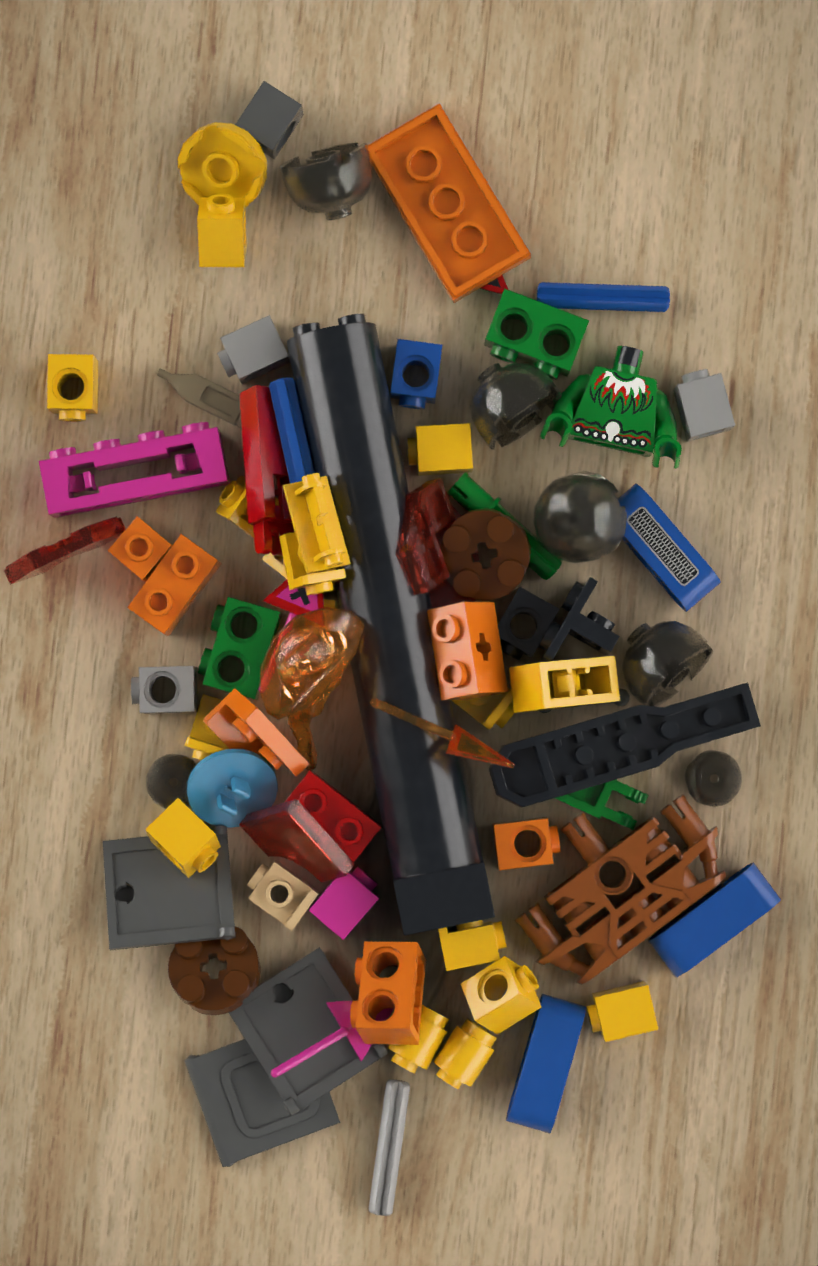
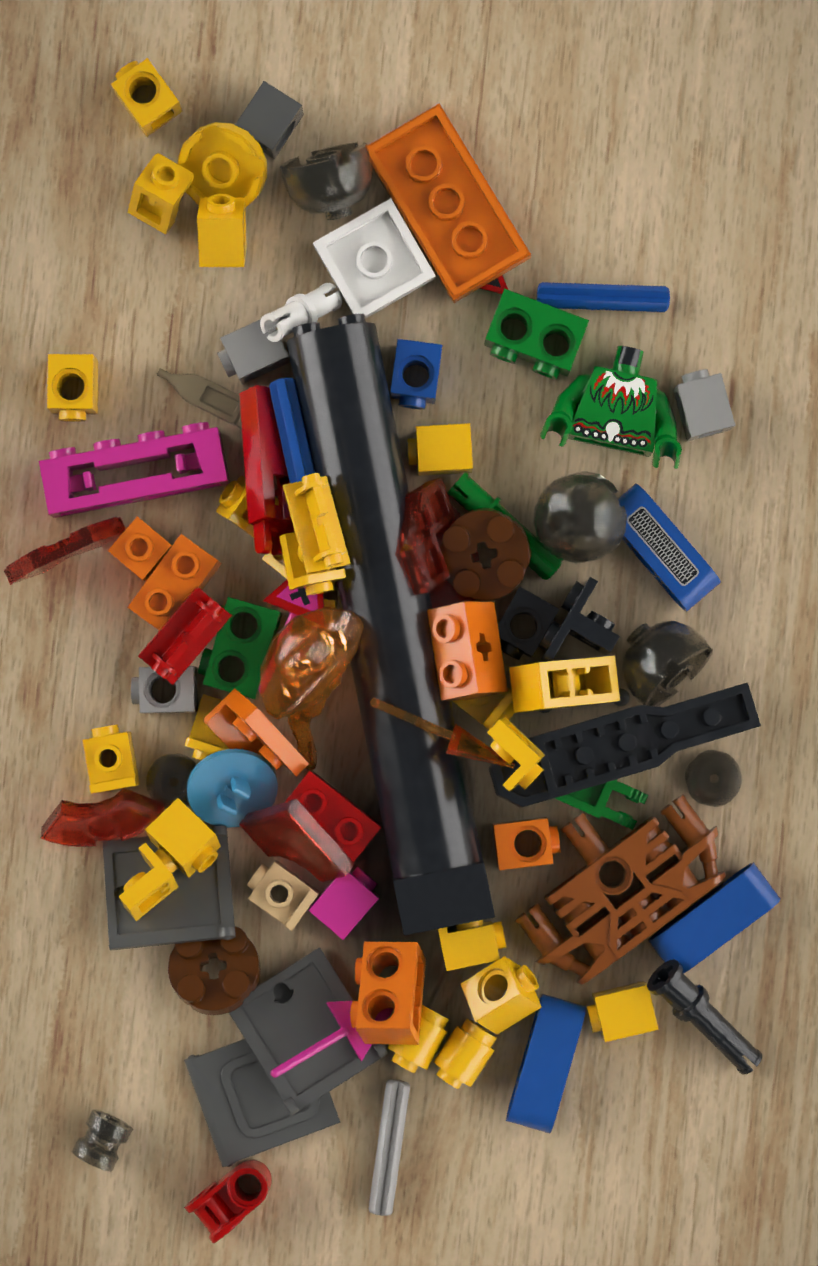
clear smoke cylinder [470,363,562,449] -> none
none -> clear red tile [41,788,164,847]
none -> clear smoke wheel [72,1109,133,1172]
none -> yellow brick [82,724,140,794]
none -> yellow brick [111,58,183,137]
none -> yellow bracket [118,842,179,921]
none -> yellow bracket [127,153,194,235]
none -> red hinge [138,586,232,685]
none -> red piece [184,1159,272,1244]
none -> white pin [260,283,342,342]
none -> white plate [313,198,436,319]
none -> yellow bracket [487,717,545,792]
none -> black pin [647,959,762,1075]

